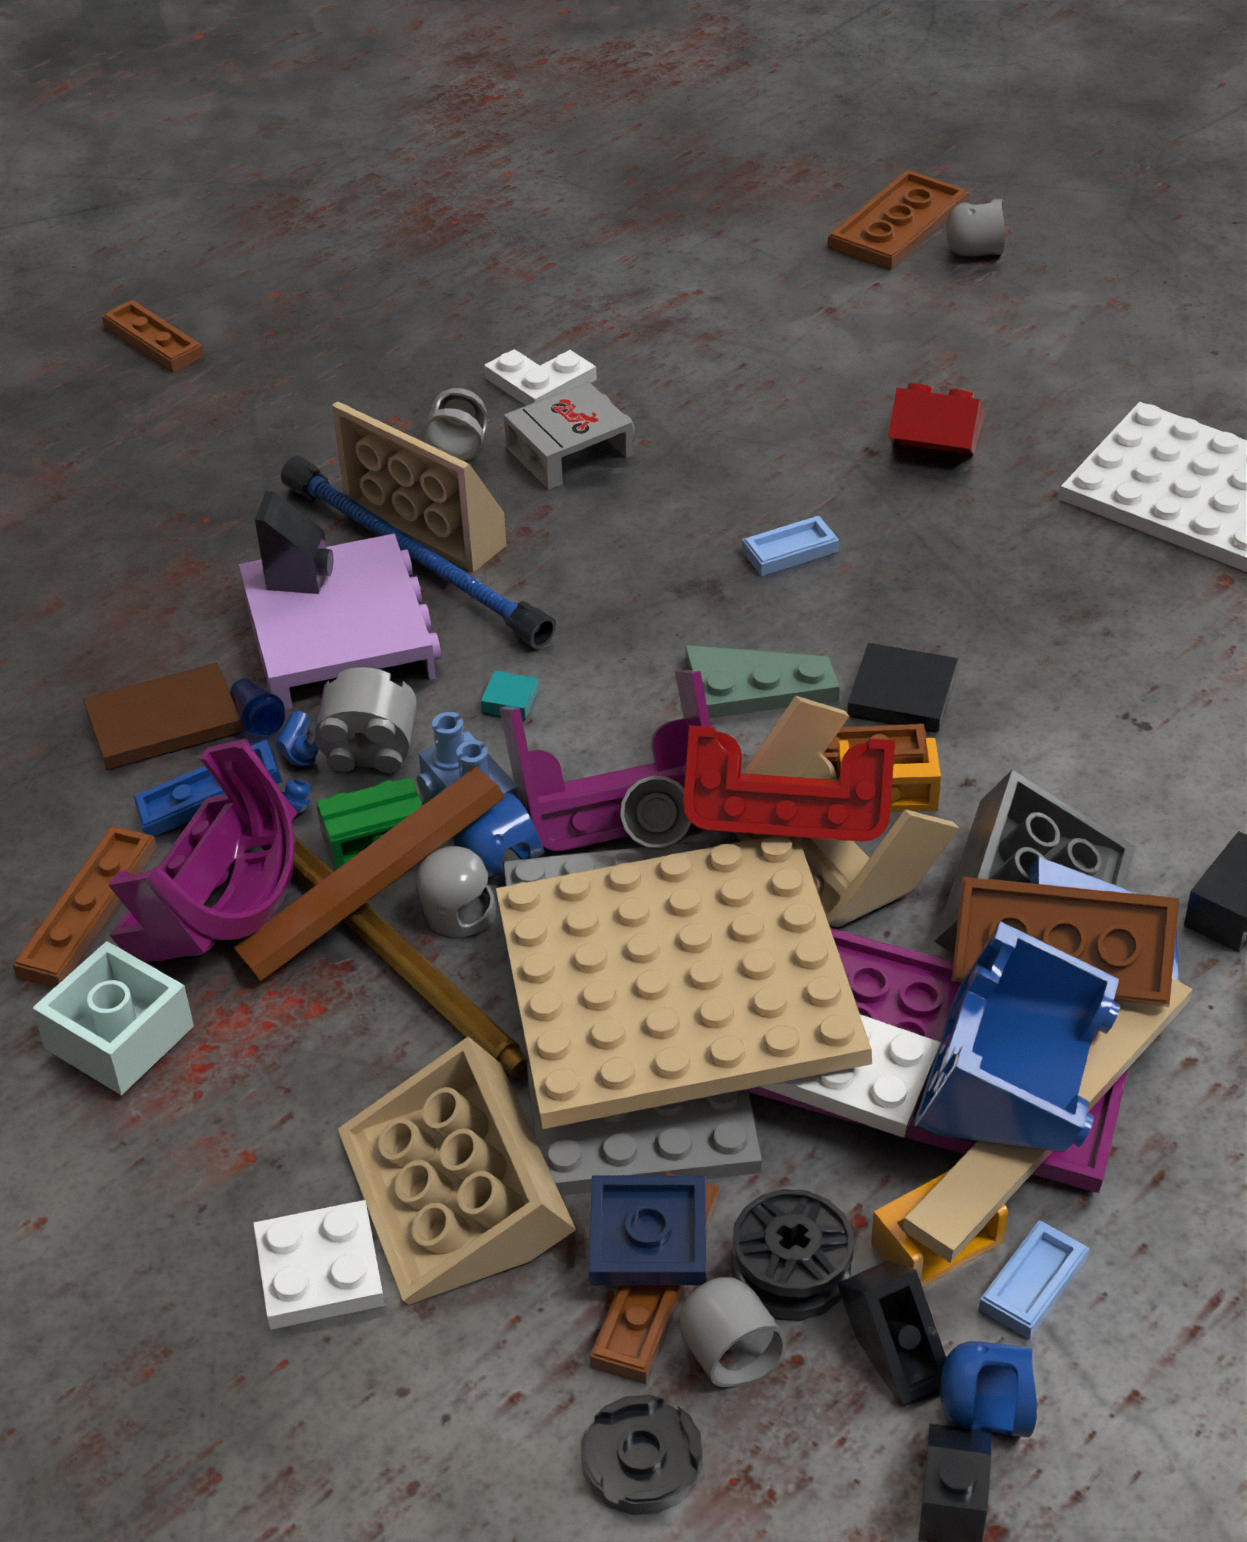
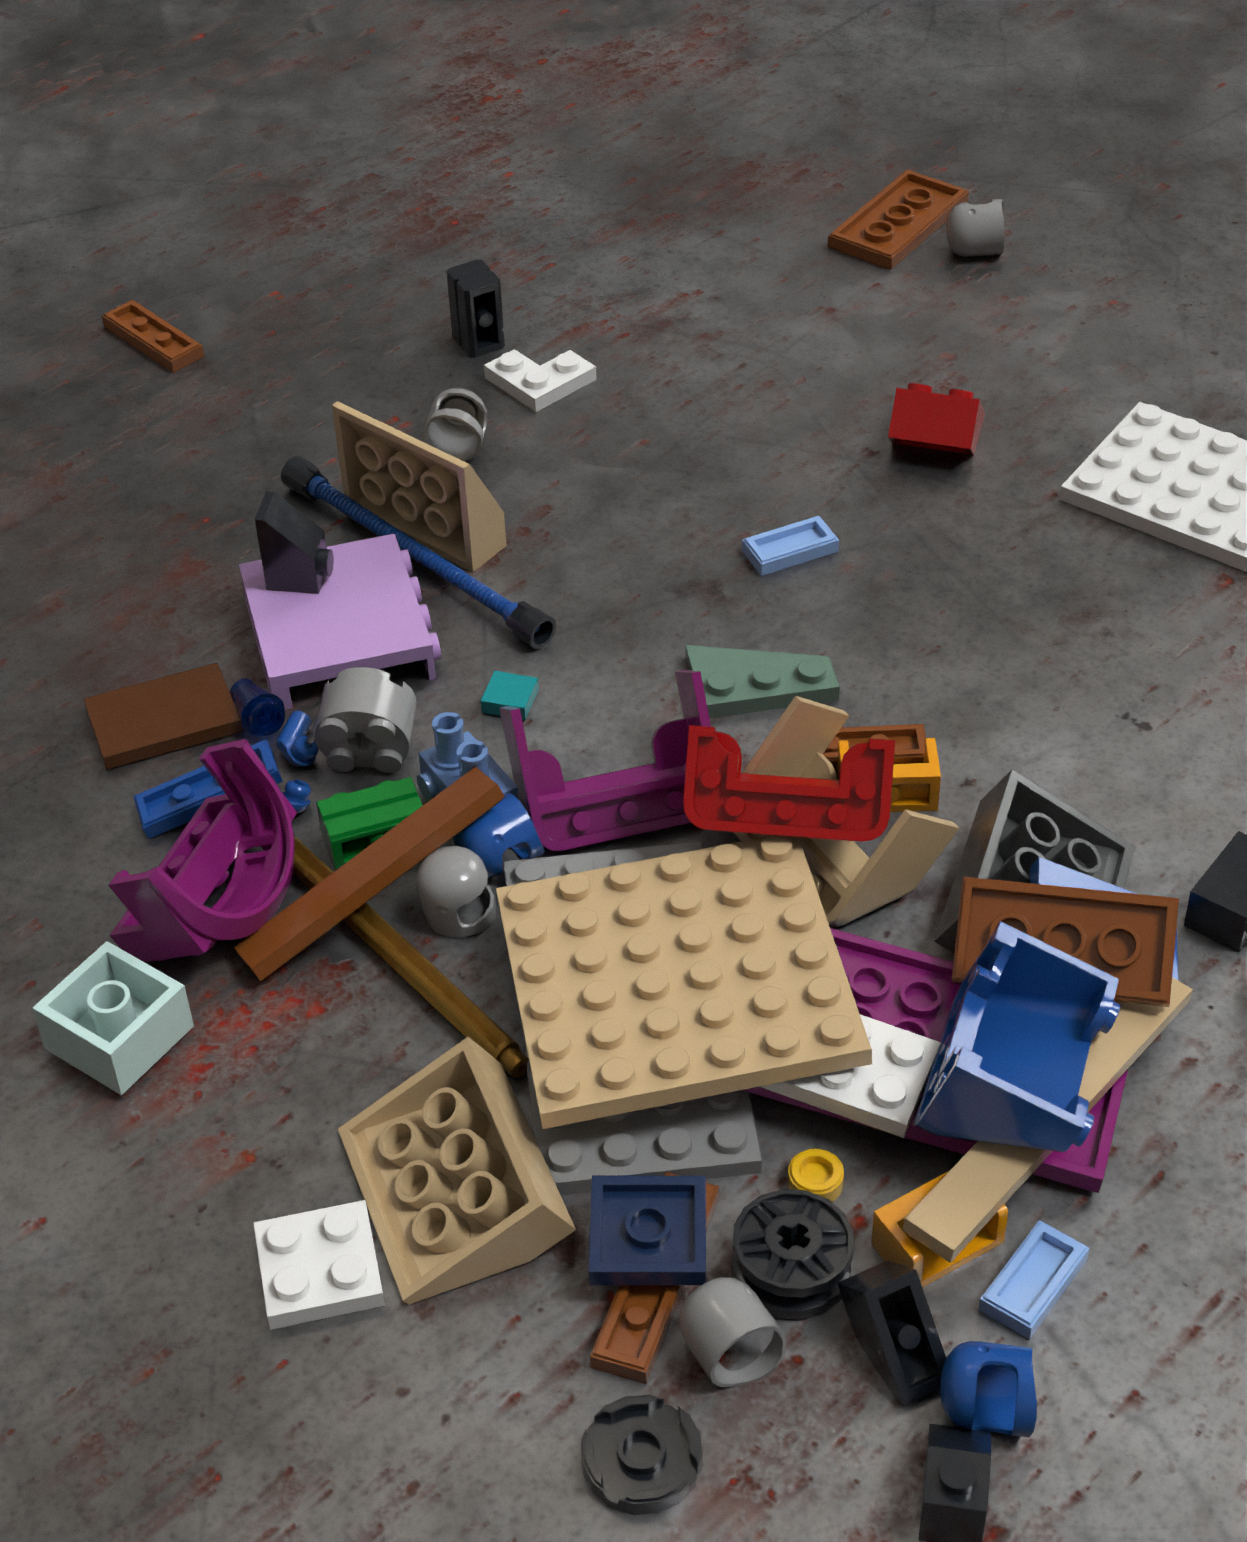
dark orange tile [13,825,157,987] -> none
light grey panel [504,382,635,490] -> none
light grey helmet [621,776,691,848] -> none
black tile [847,643,958,731] -> none
none -> black brick [446,260,505,358]
none -> yellow tile [788,1149,844,1202]

